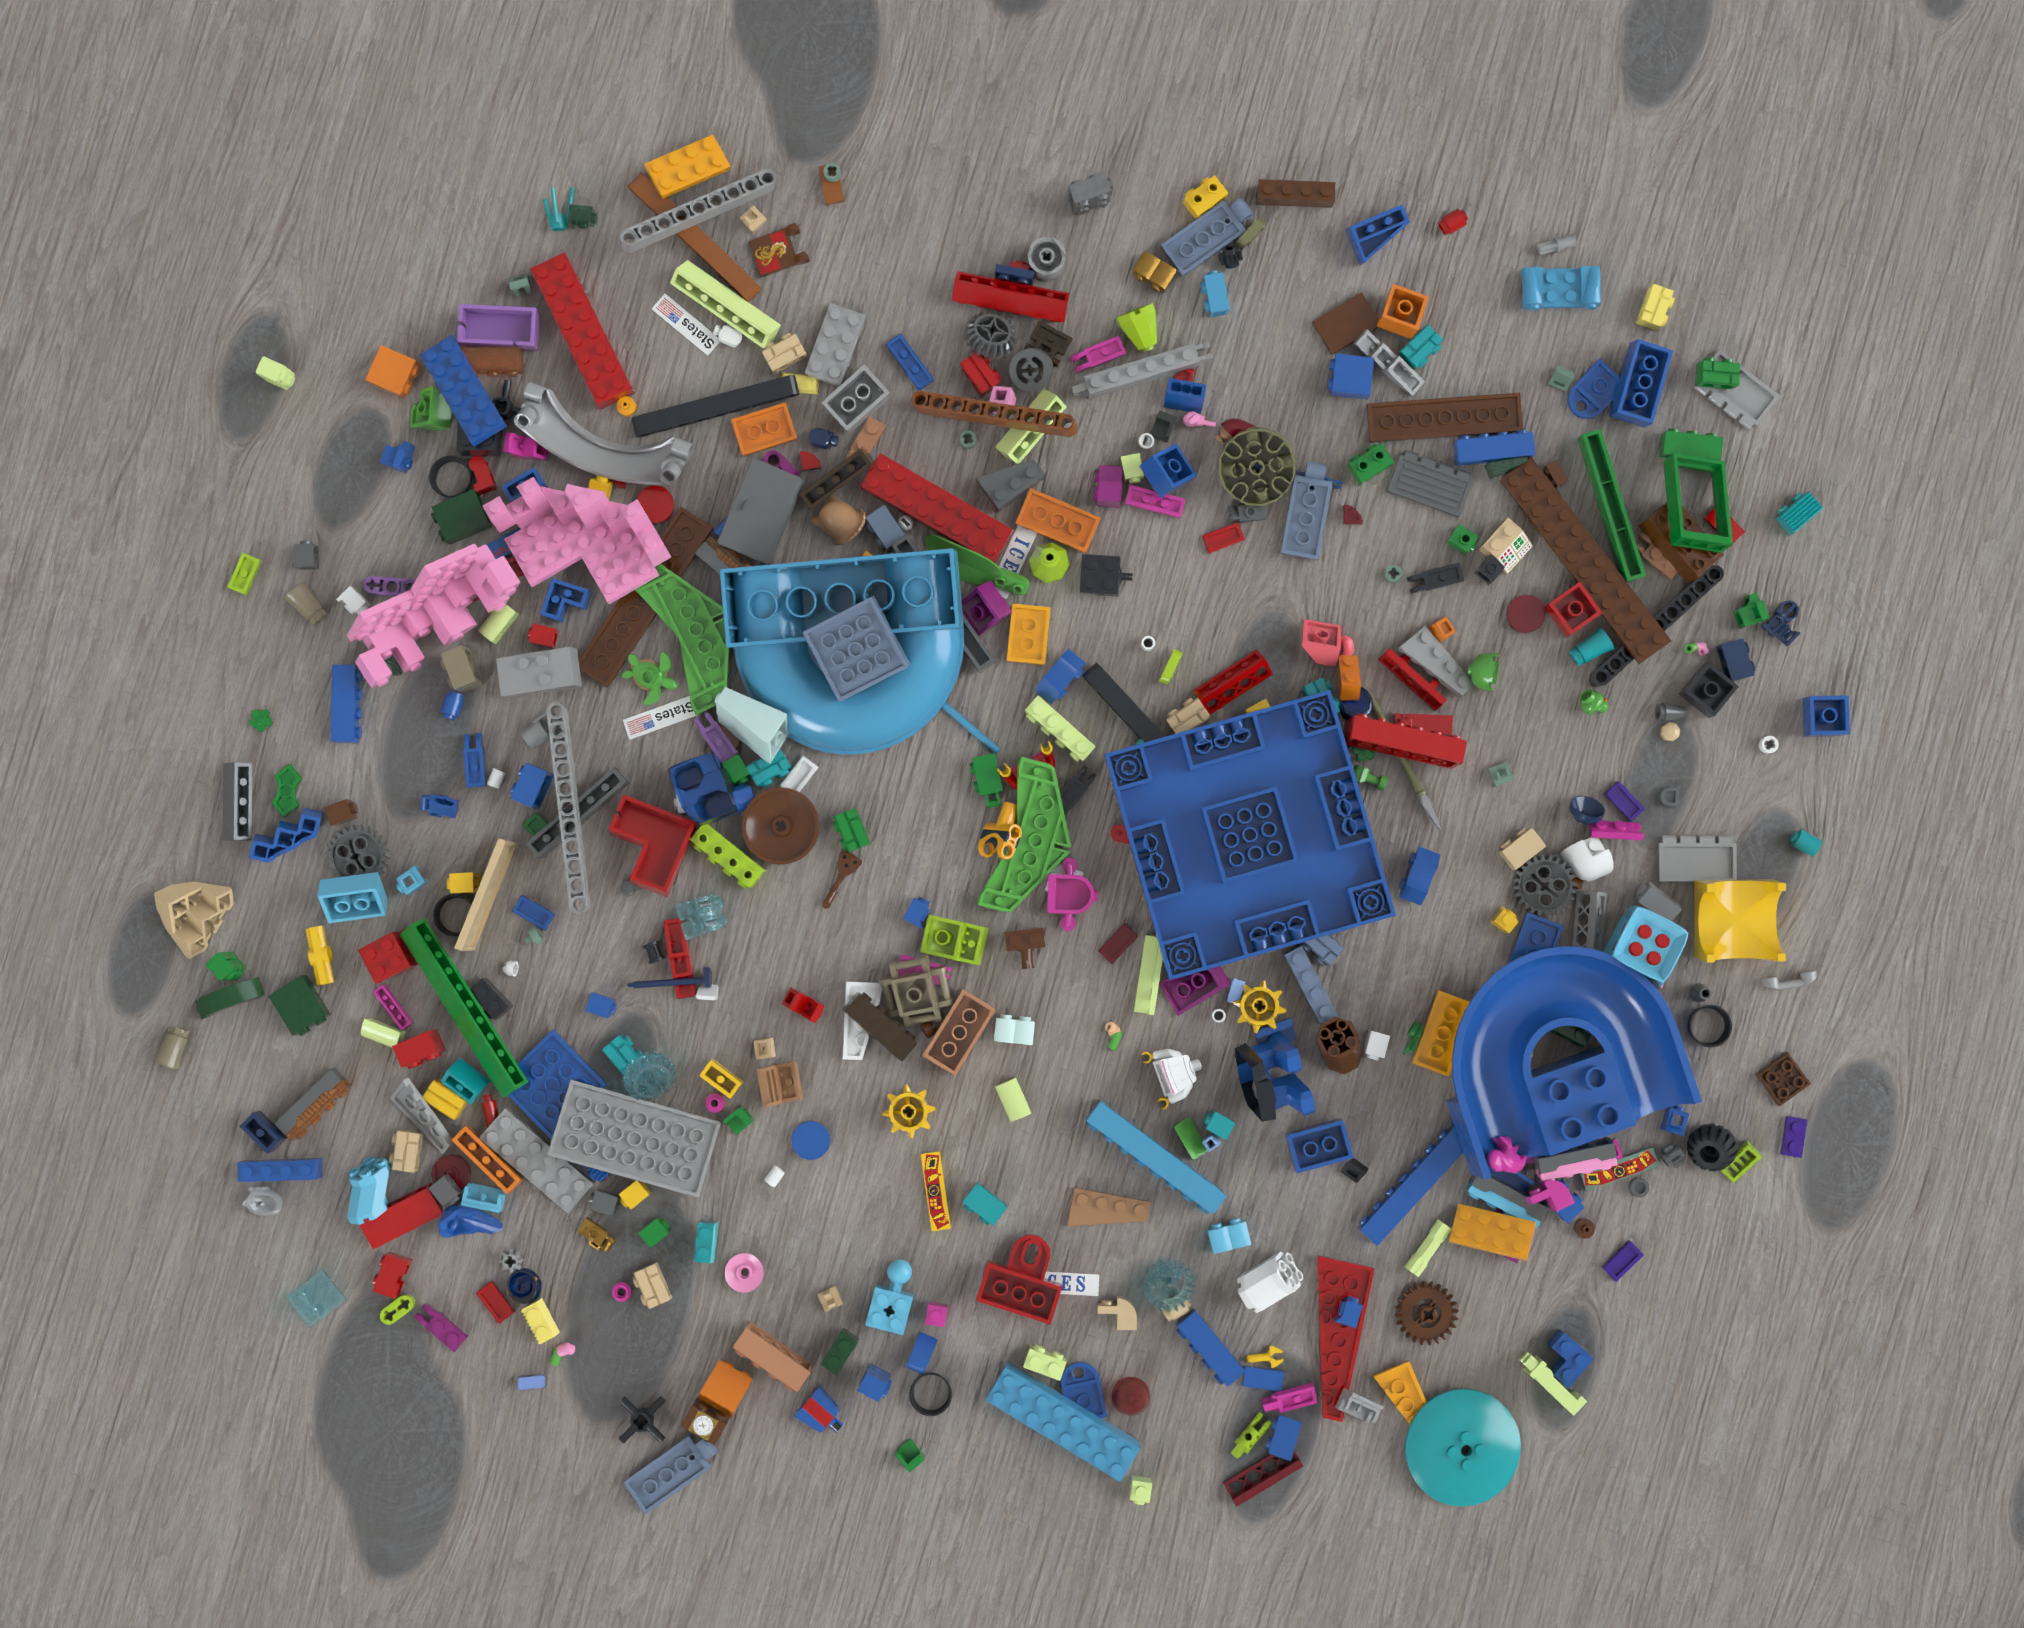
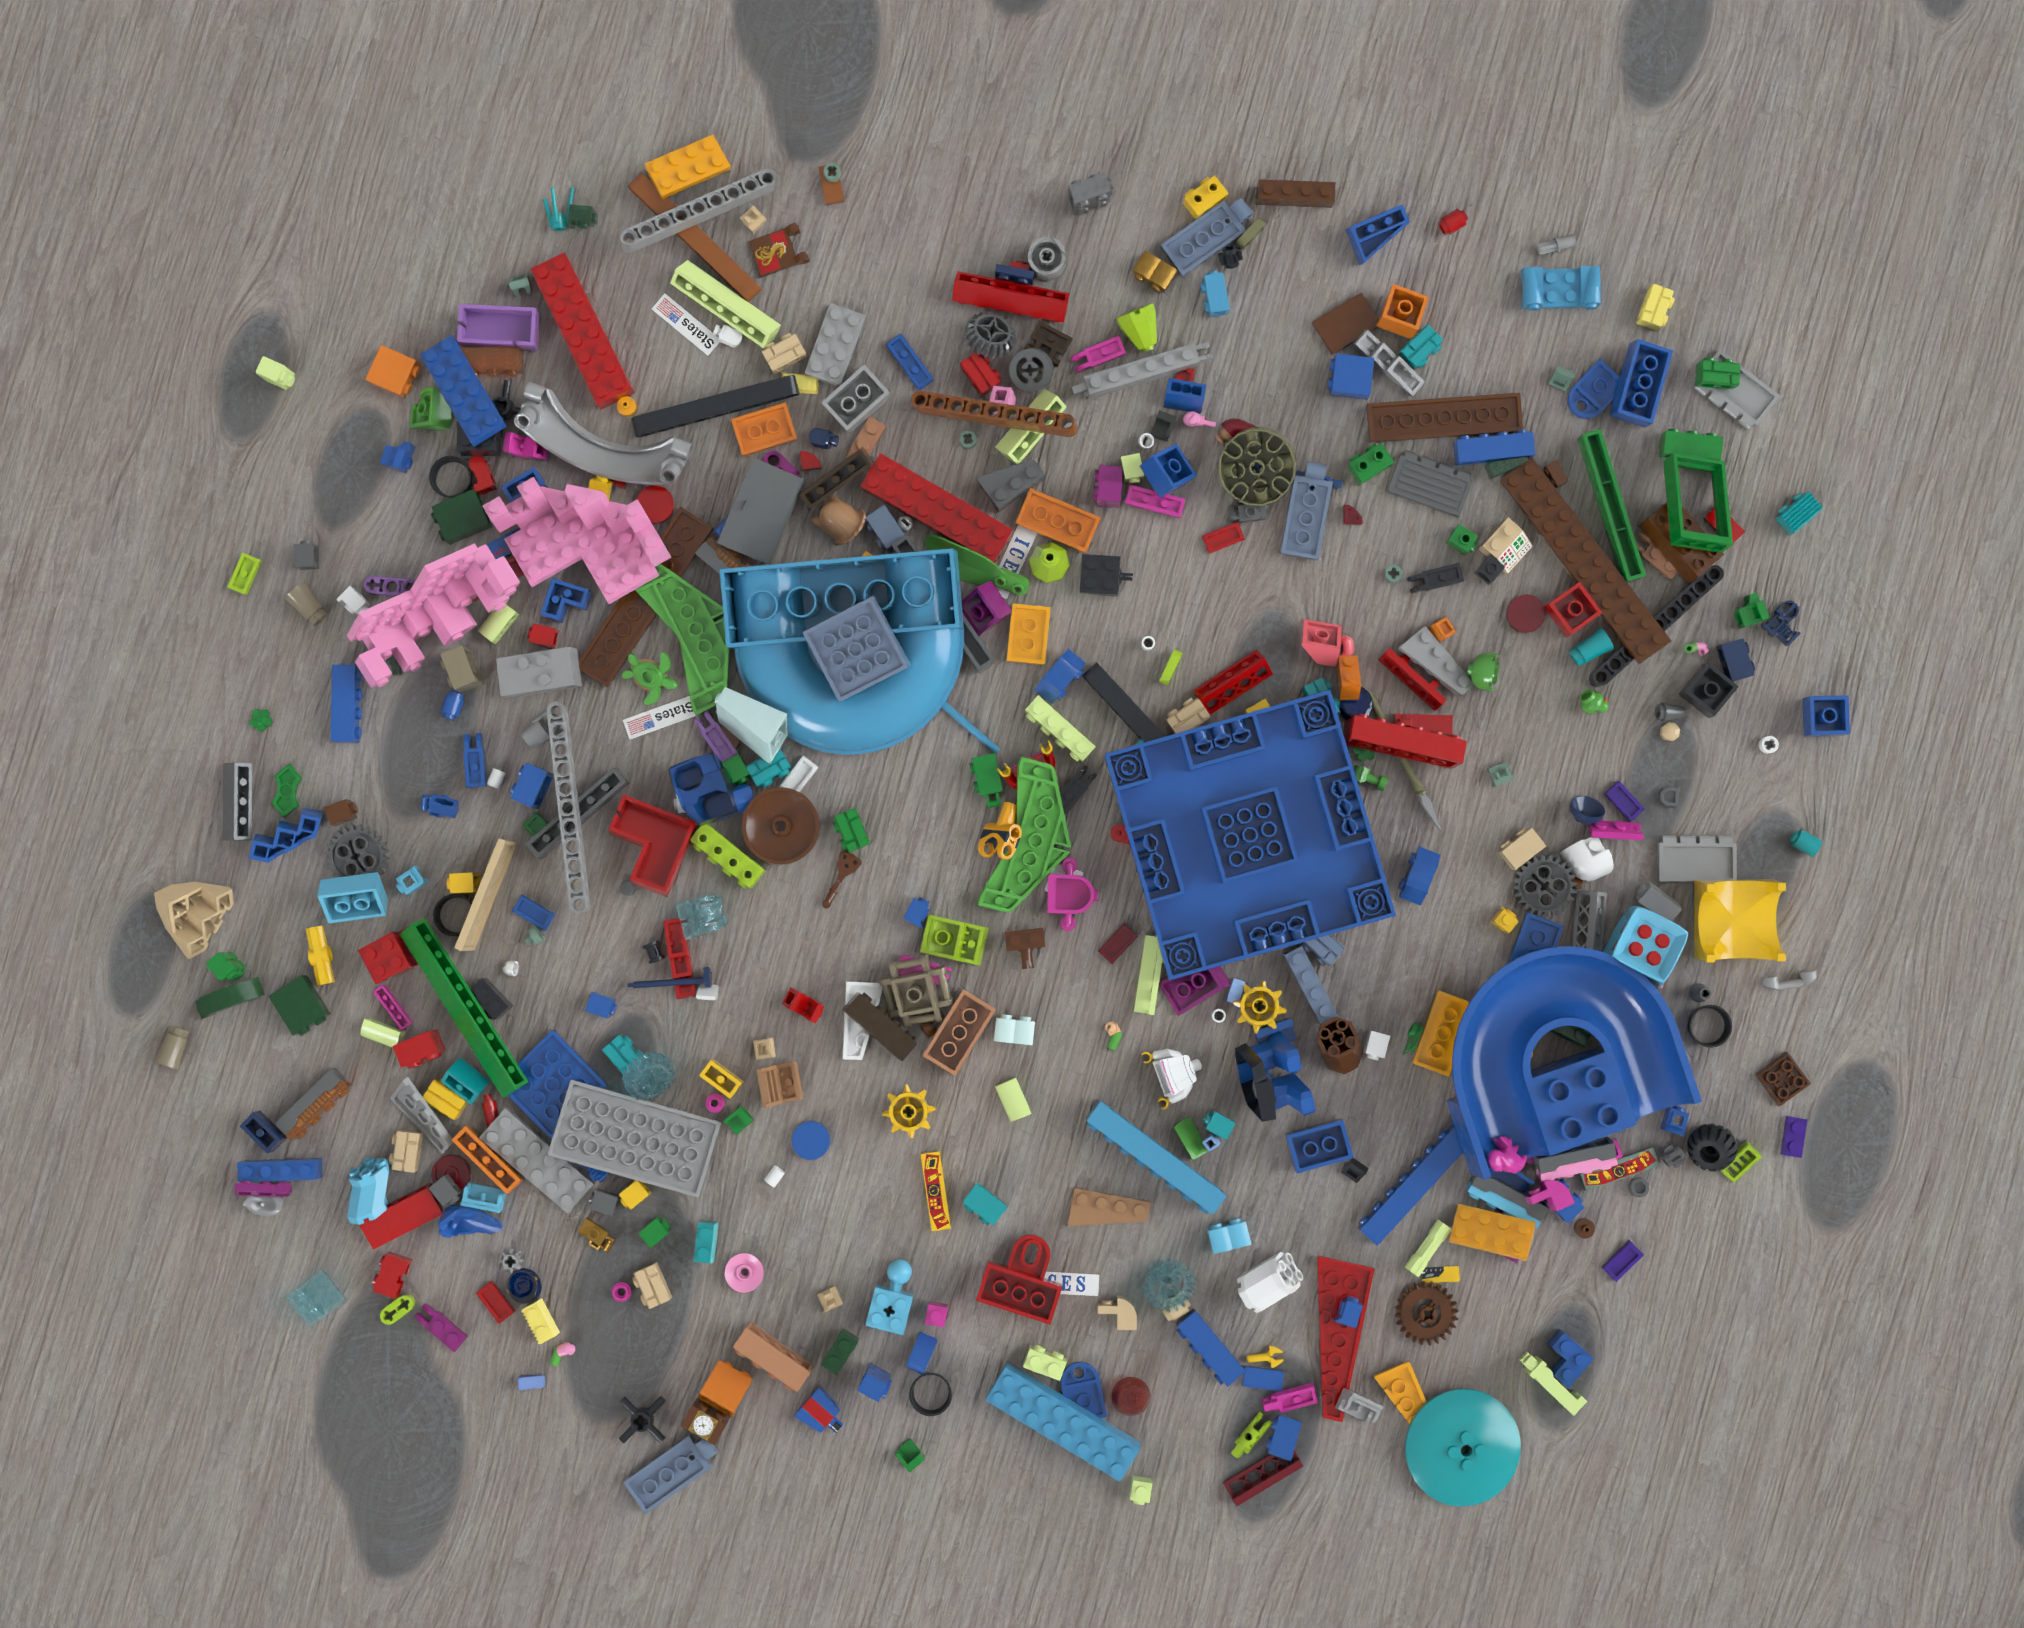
none -> magenta hinge [235,1181,292,1197]
none -> yellow sticker [1422,1266,1460,1283]

